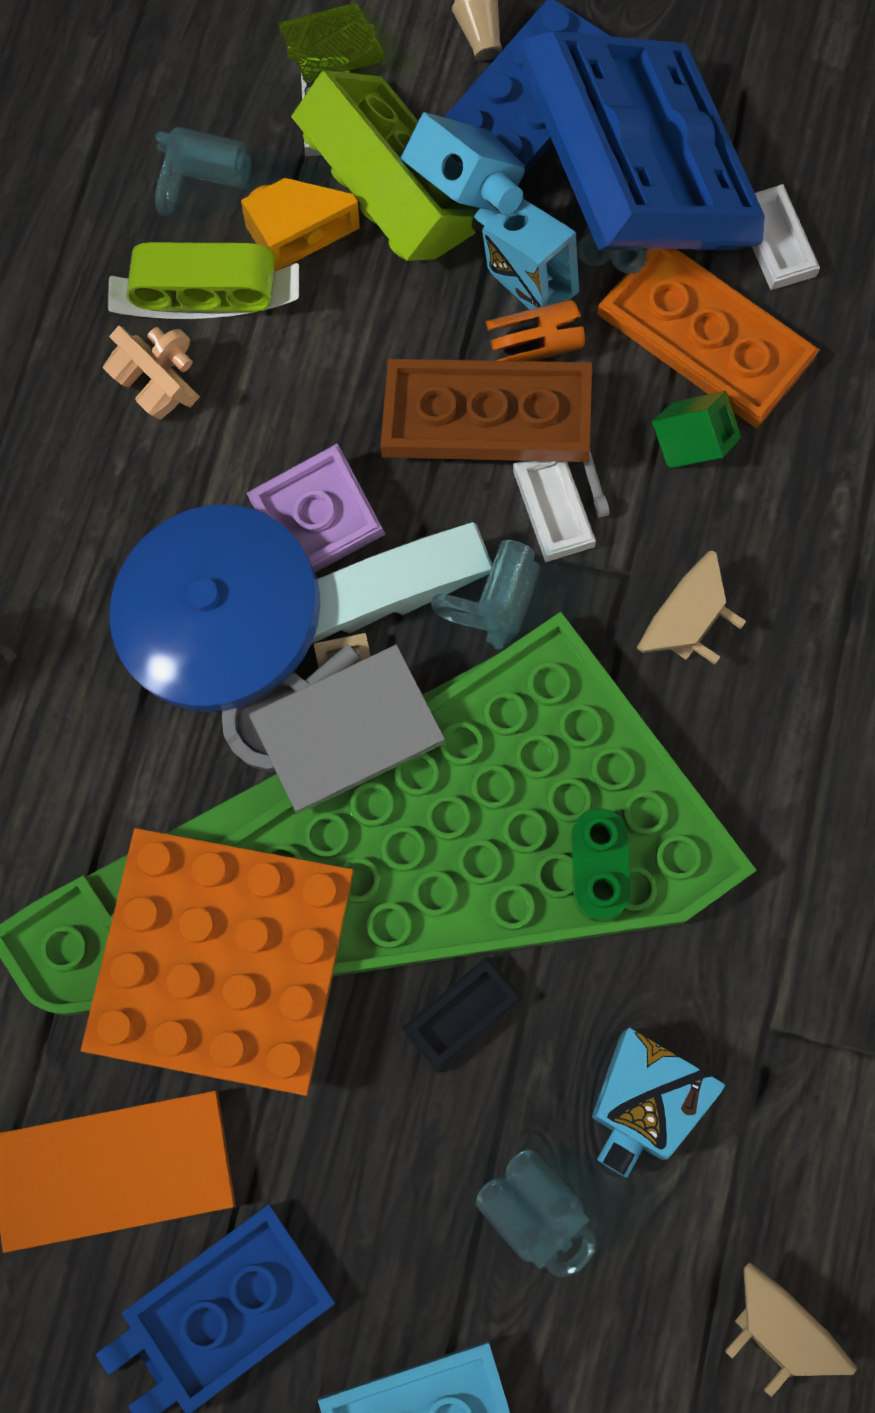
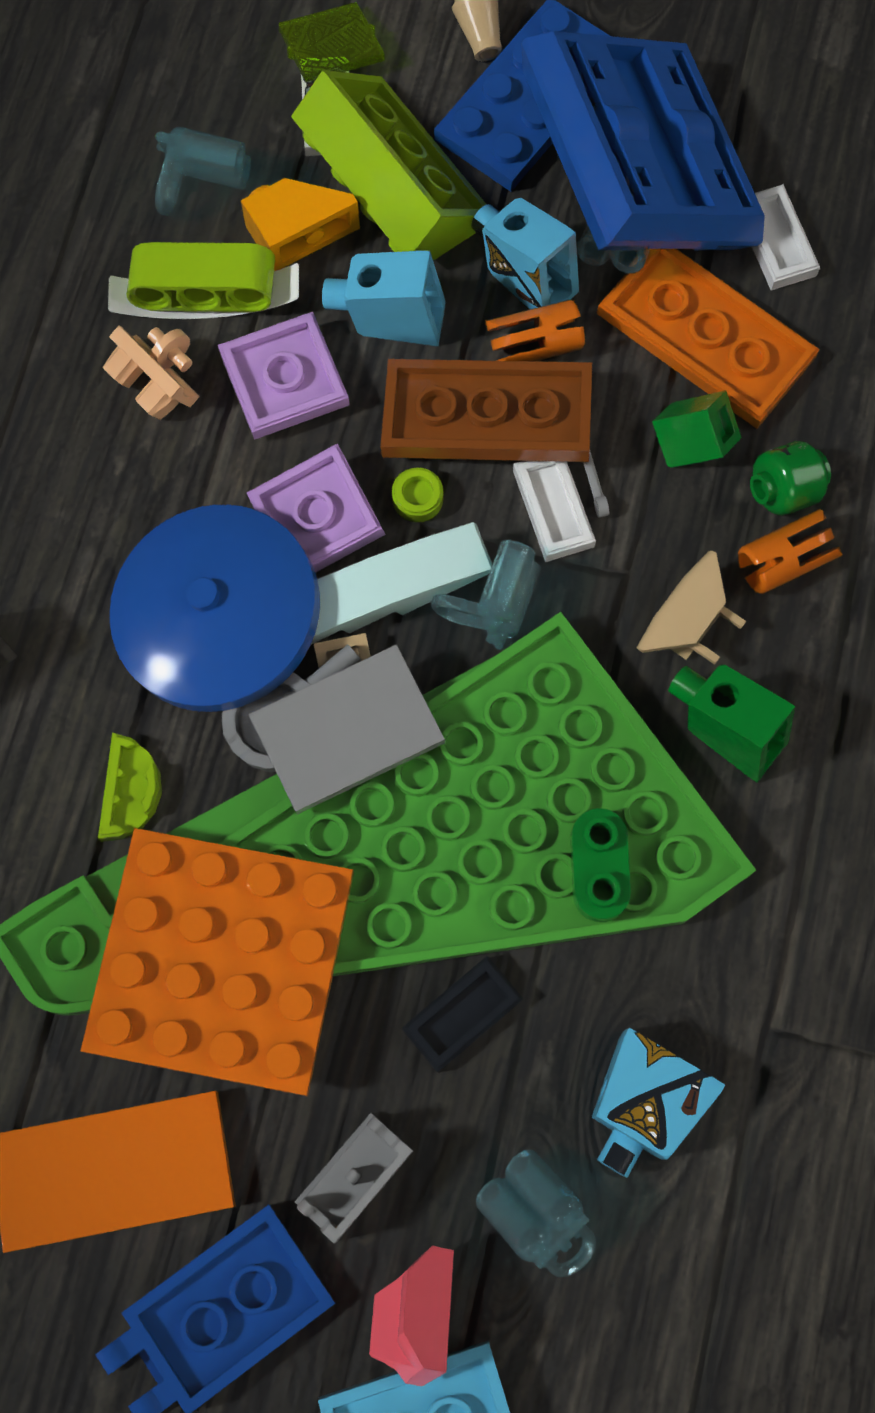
medium azure torso [401,112,525,215] -> none
tan piece [725,1262,857,1397] -> none
none -> lime tile [98,733,162,842]
none -> lavender plate [218,311,350,440]
none -> light grey hinge [295,1113,413,1244]
none -> medium azure torso [322,251,446,346]
none -> coral slope [369,1246,454,1387]
none -> lime tile [392,468,443,522]
none -> green torso [668,664,795,783]
none -> orange arm [738,509,843,594]
none -> green head [750,441,831,516]

